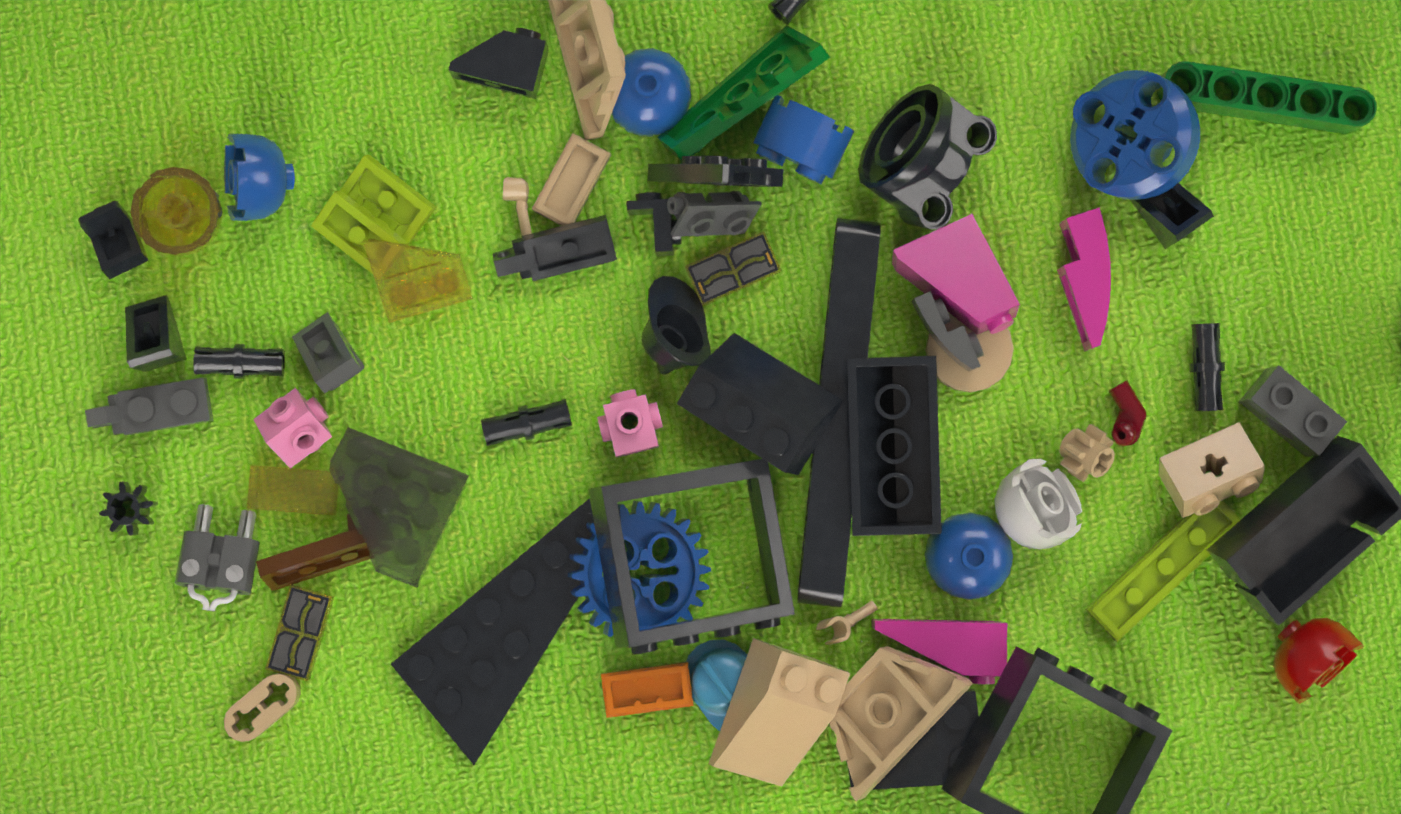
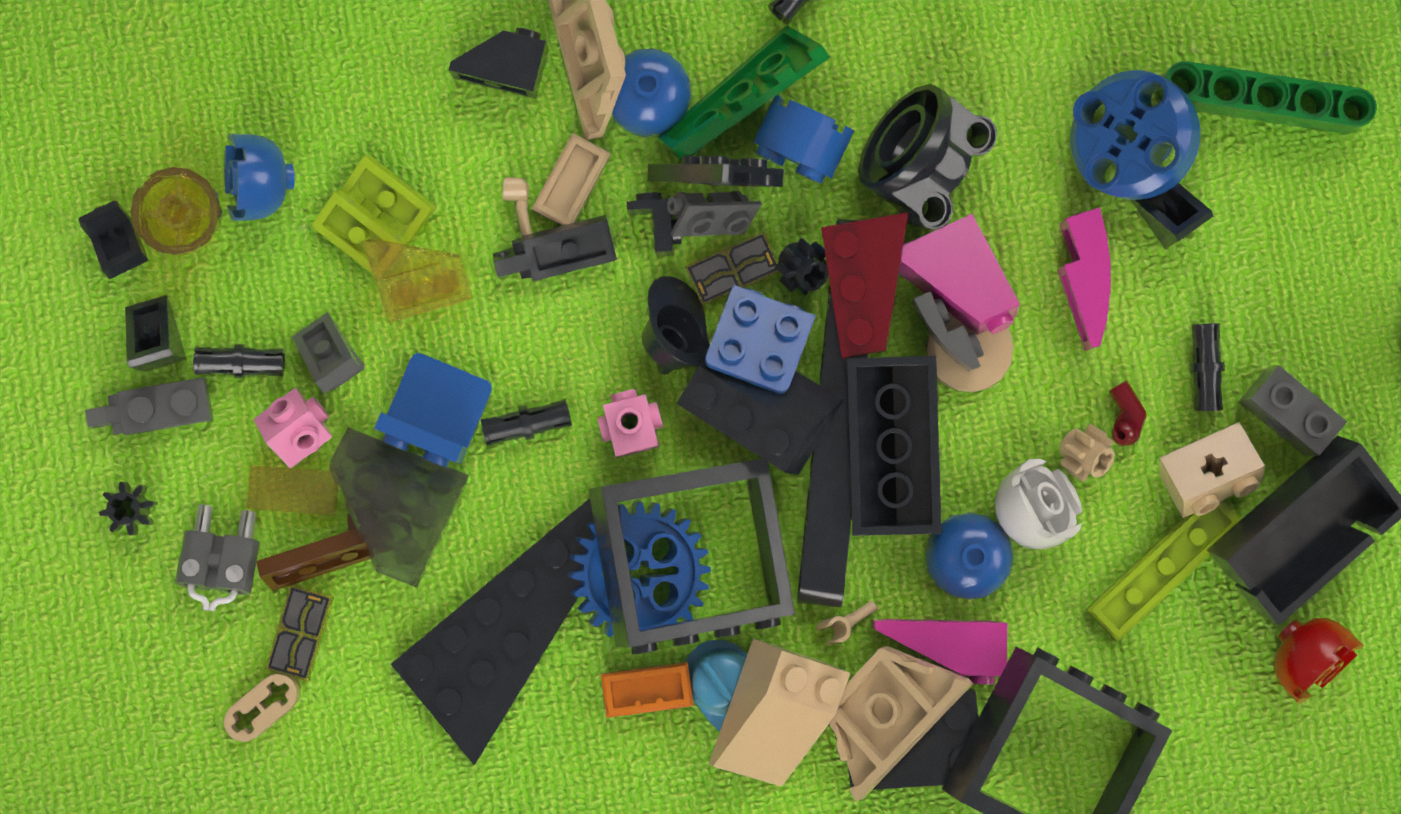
none -> blue bracket [374,353,492,468]
none -> bracket [705,284,816,394]
none -> black gear [775,238,829,295]
none -> dark red wing [821,212,909,359]

